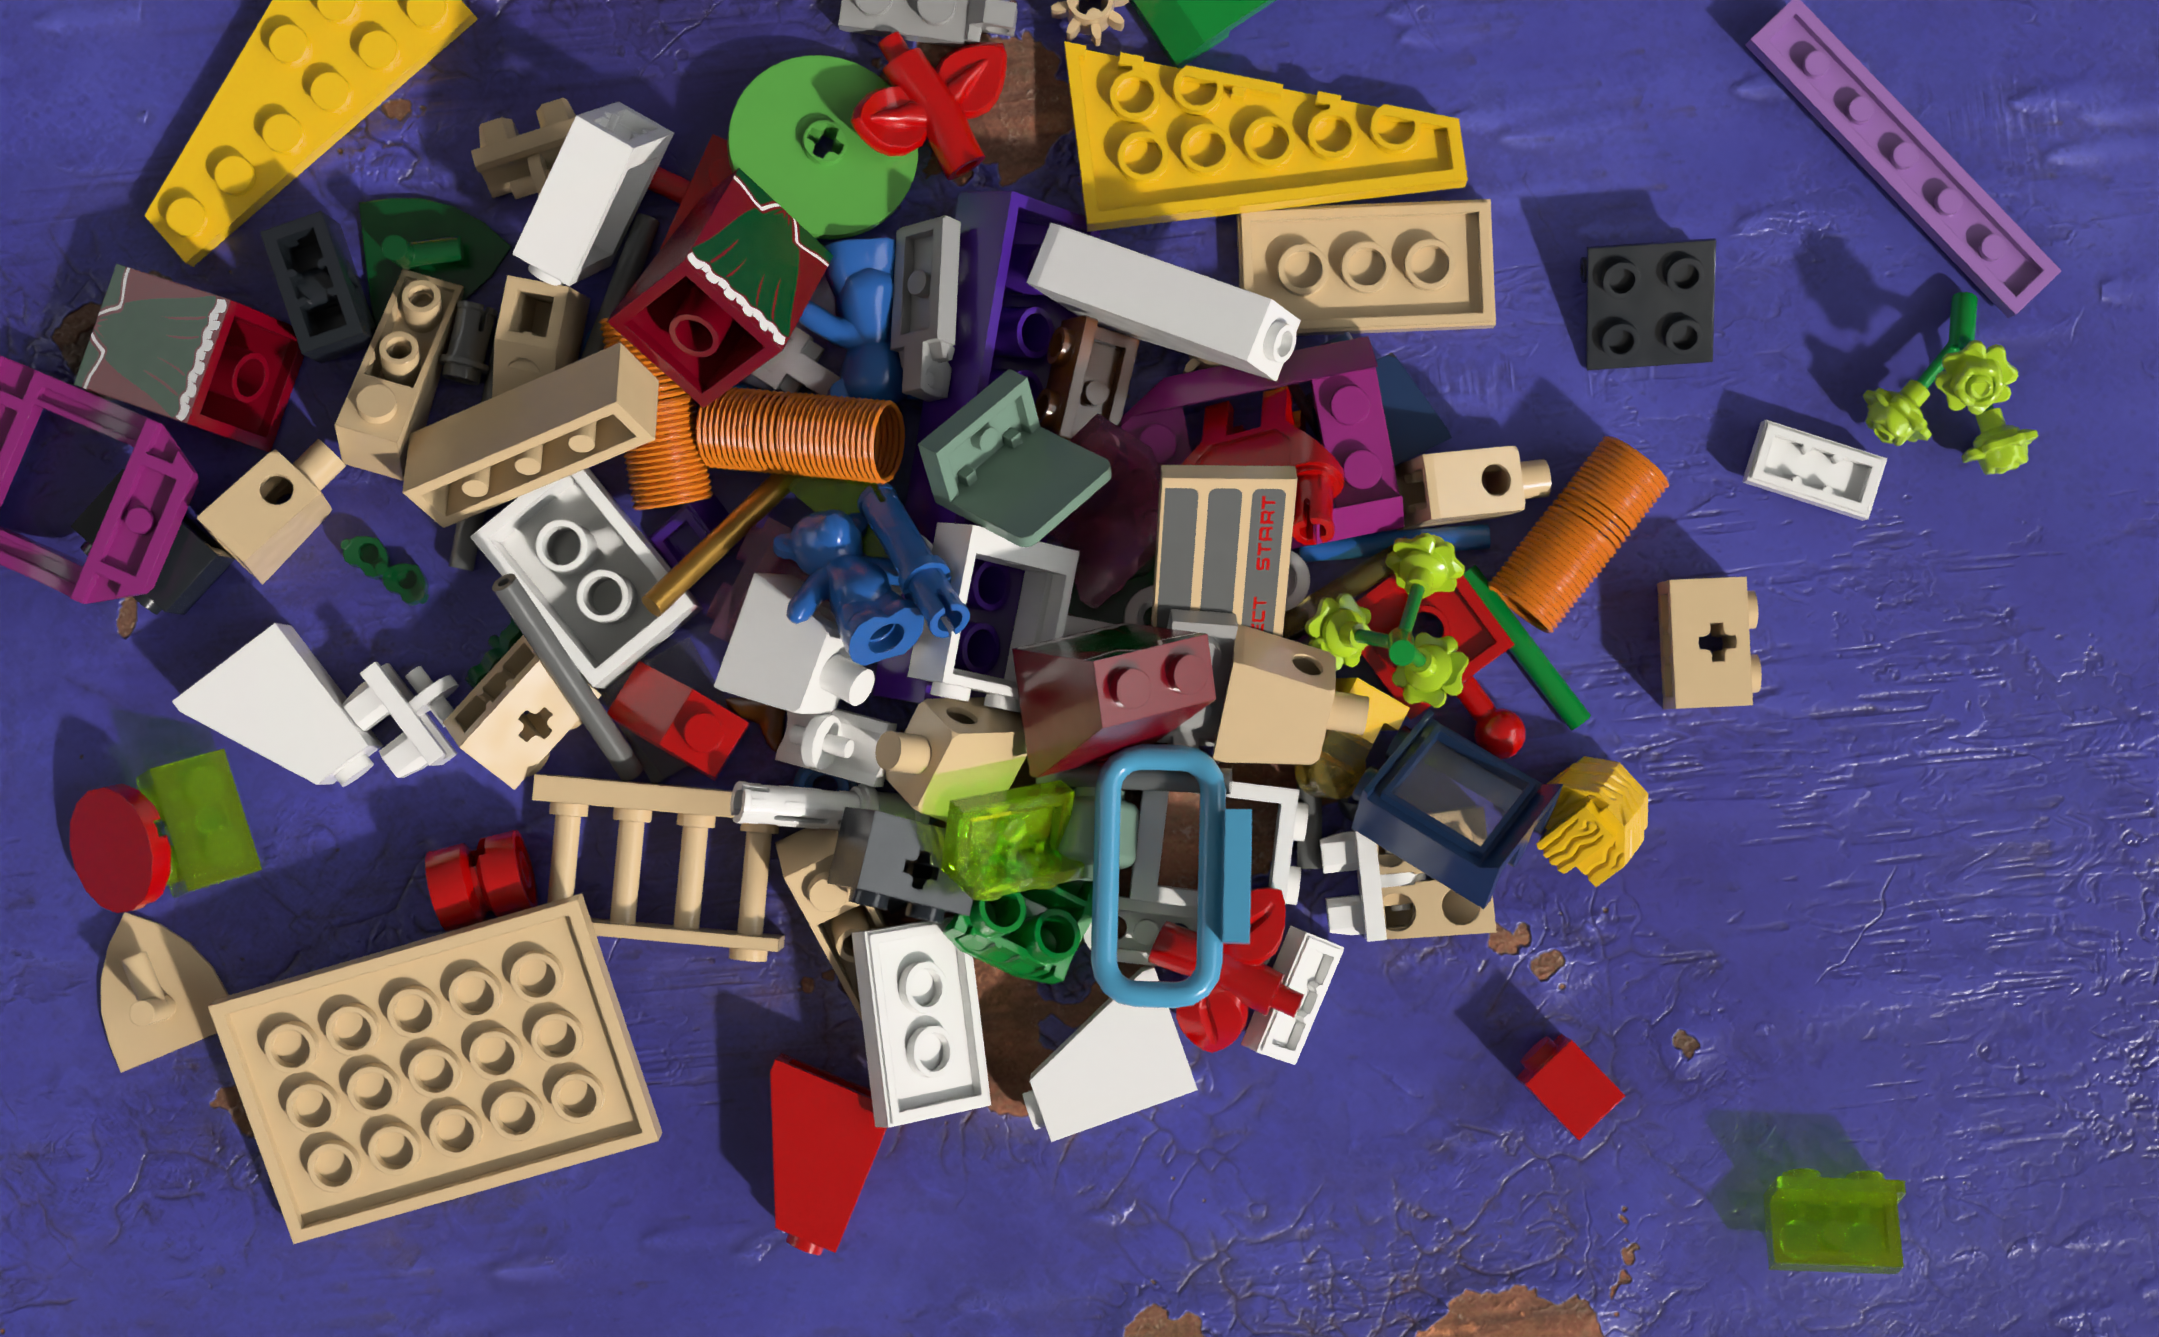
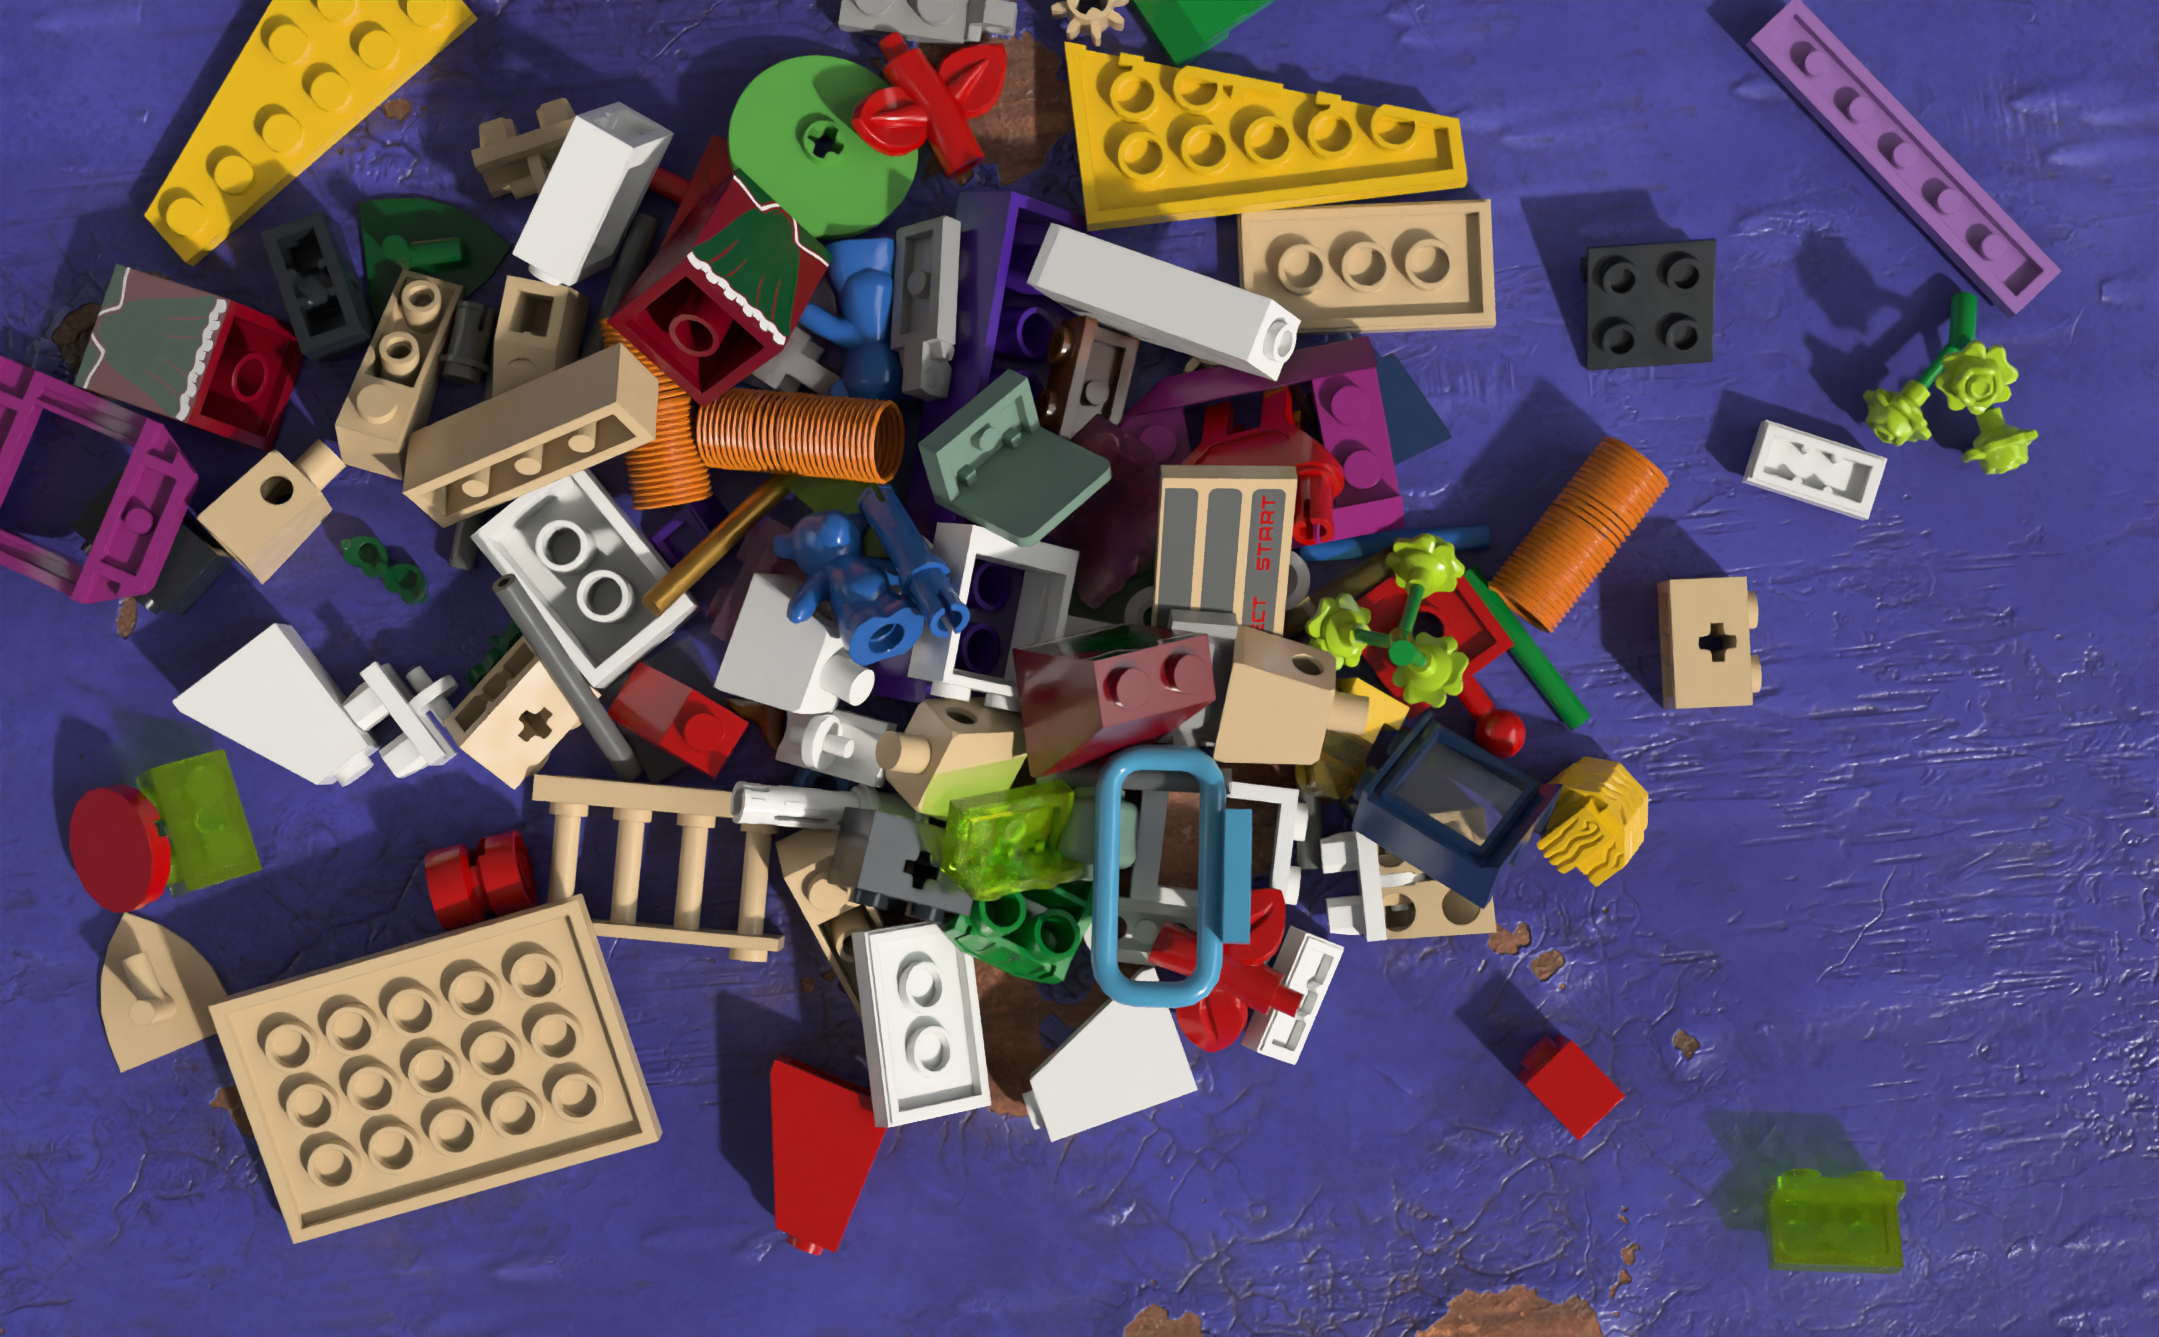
tan torso [1394,446,1551,530] -> none

